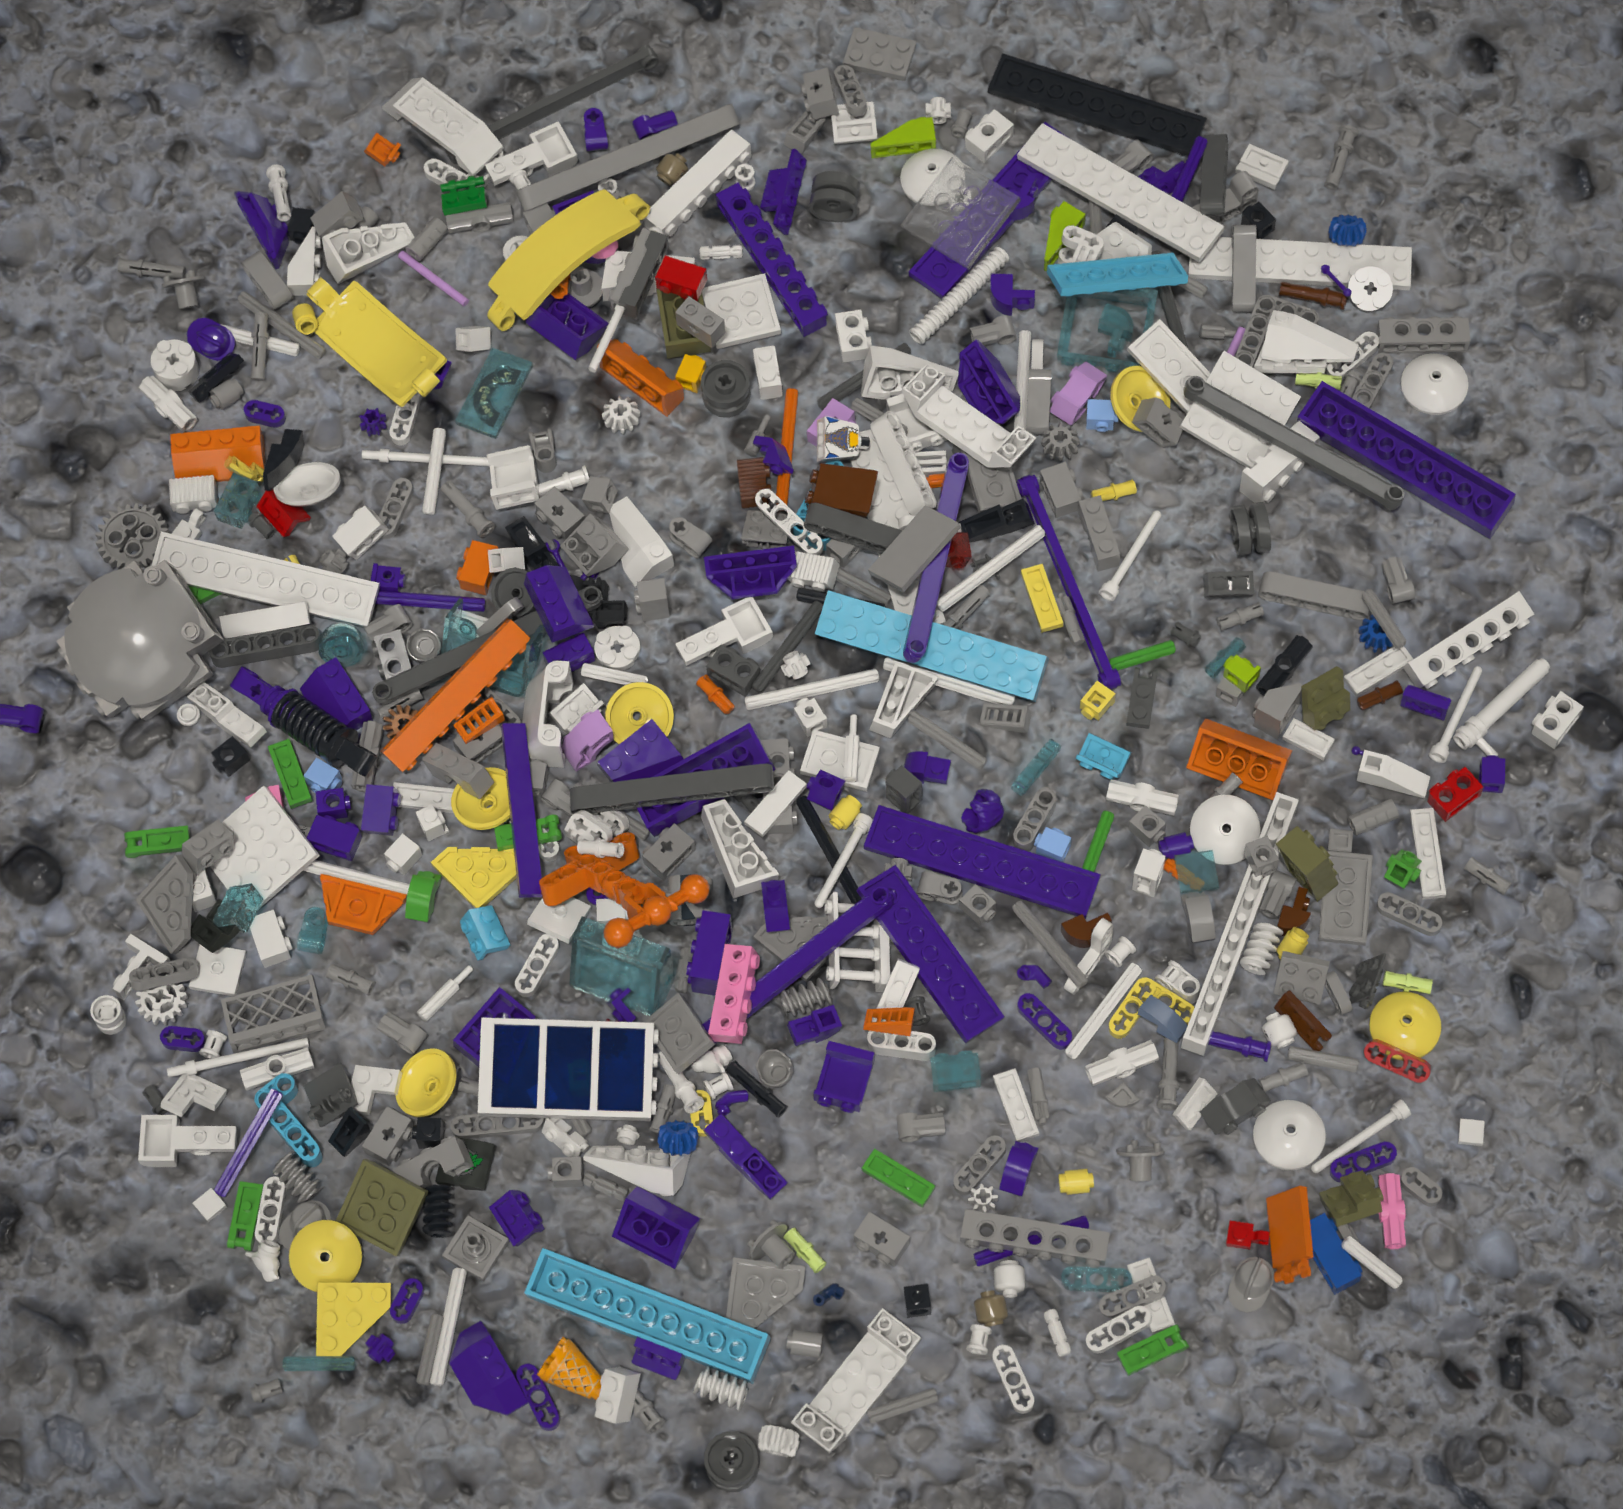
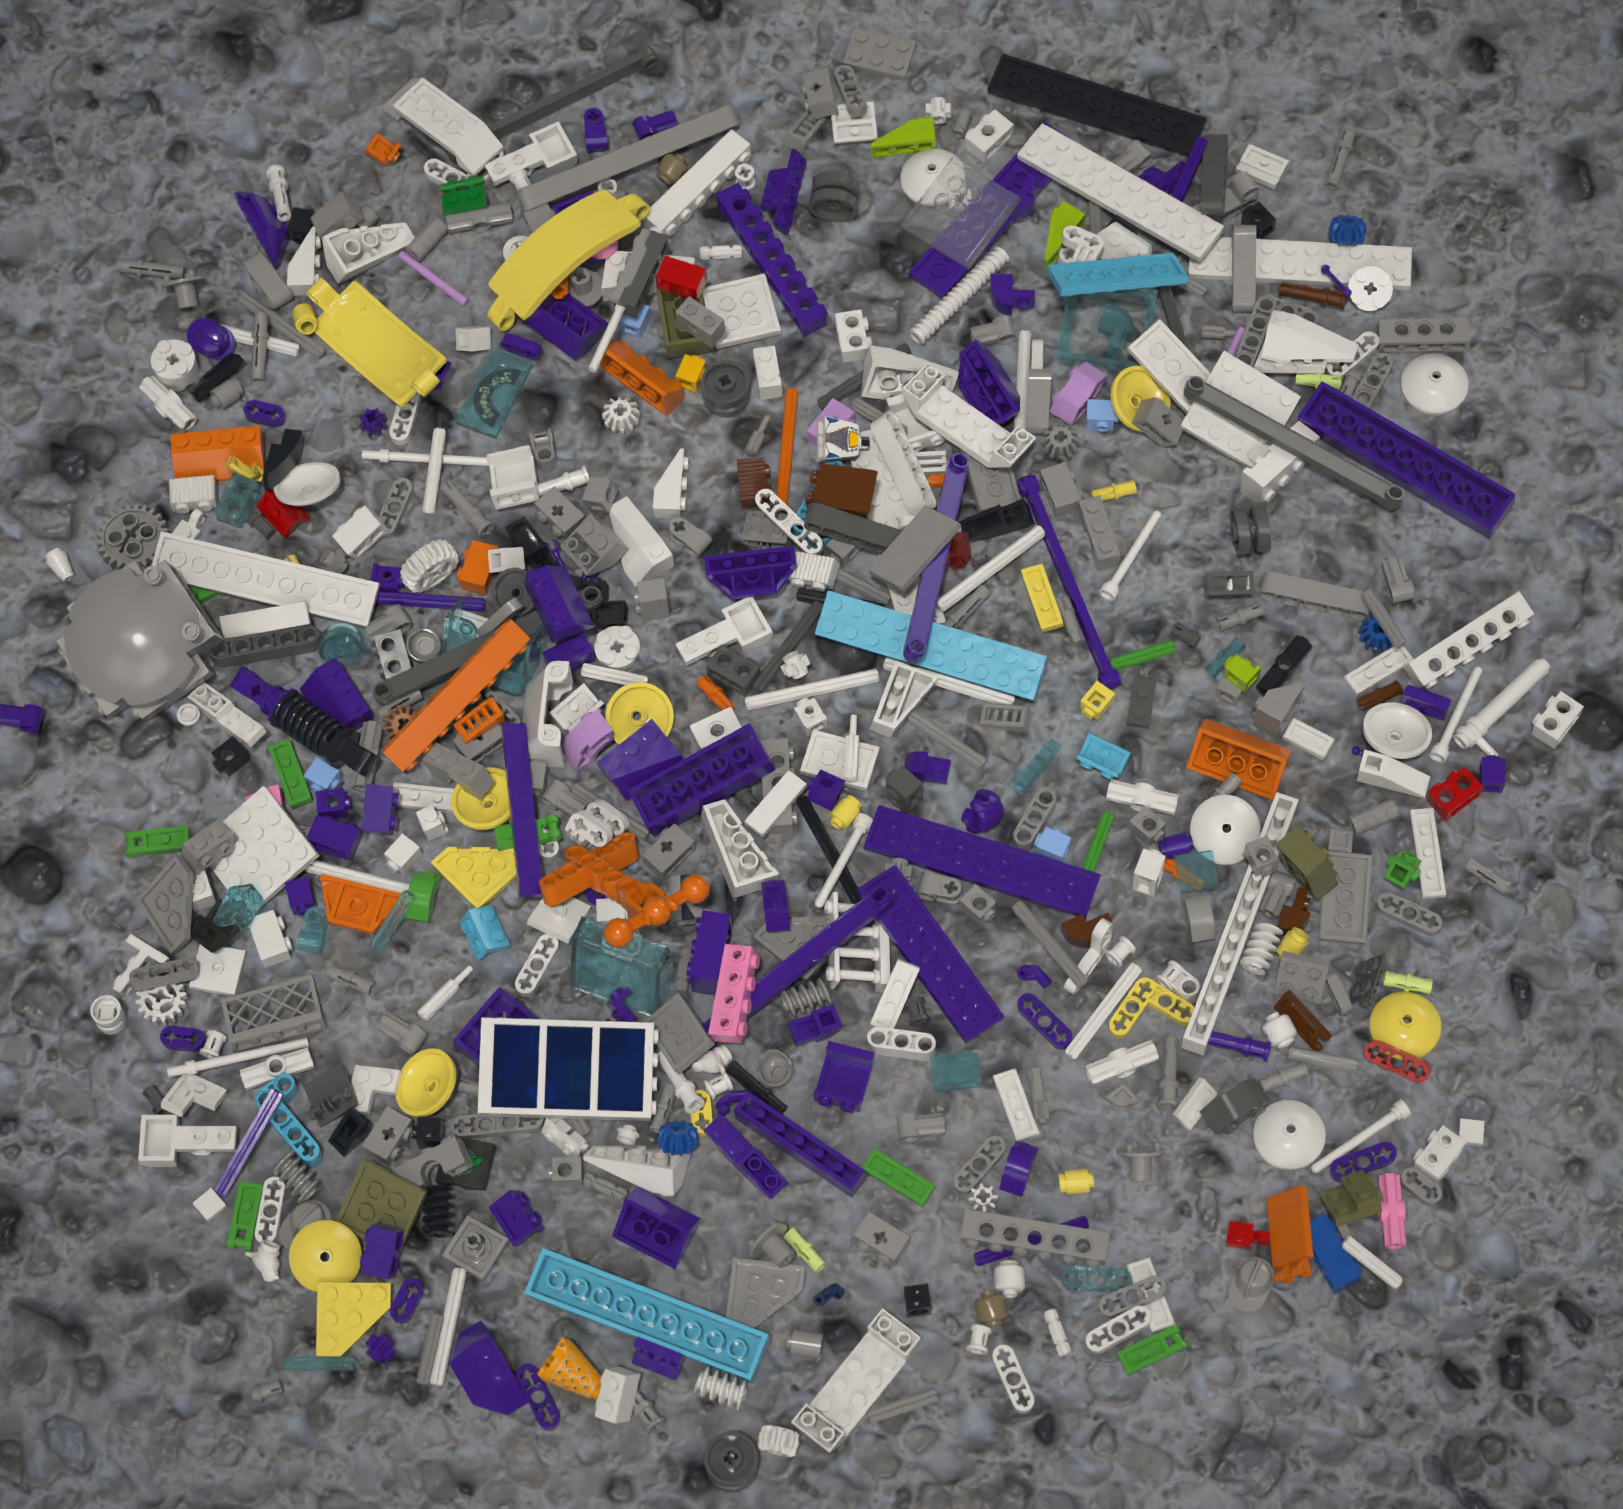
dark grey beam [569,764,774,814] -> none
white pin [577,839,624,858] -> none
dark purple slope [752,436,794,475] -> none
orange slope [863,1007,915,1037] -> none
sand blue slope [1137,995,1188,1043] -> none
olive plate [1301,666,1351,730] -> none
none -> white cone [45,548,75,583]
none -> dark purple brick [285,877,316,916]
none -> dark purple brick [360,1223,405,1280]
none -> clear light blue axle [370,890,415,951]
none -> white gear [400,539,459,593]
none -> dark purple beam [500,333,543,360]
none -> light blue brick [619,303,651,339]
none -> white slope [653,448,689,519]
none -> white brick [689,707,741,750]
none -> dark purple brick [734,1091,866,1198]
none -> white dish [1363,702,1432,759]
none -> white brick [1413,1125,1467,1184]

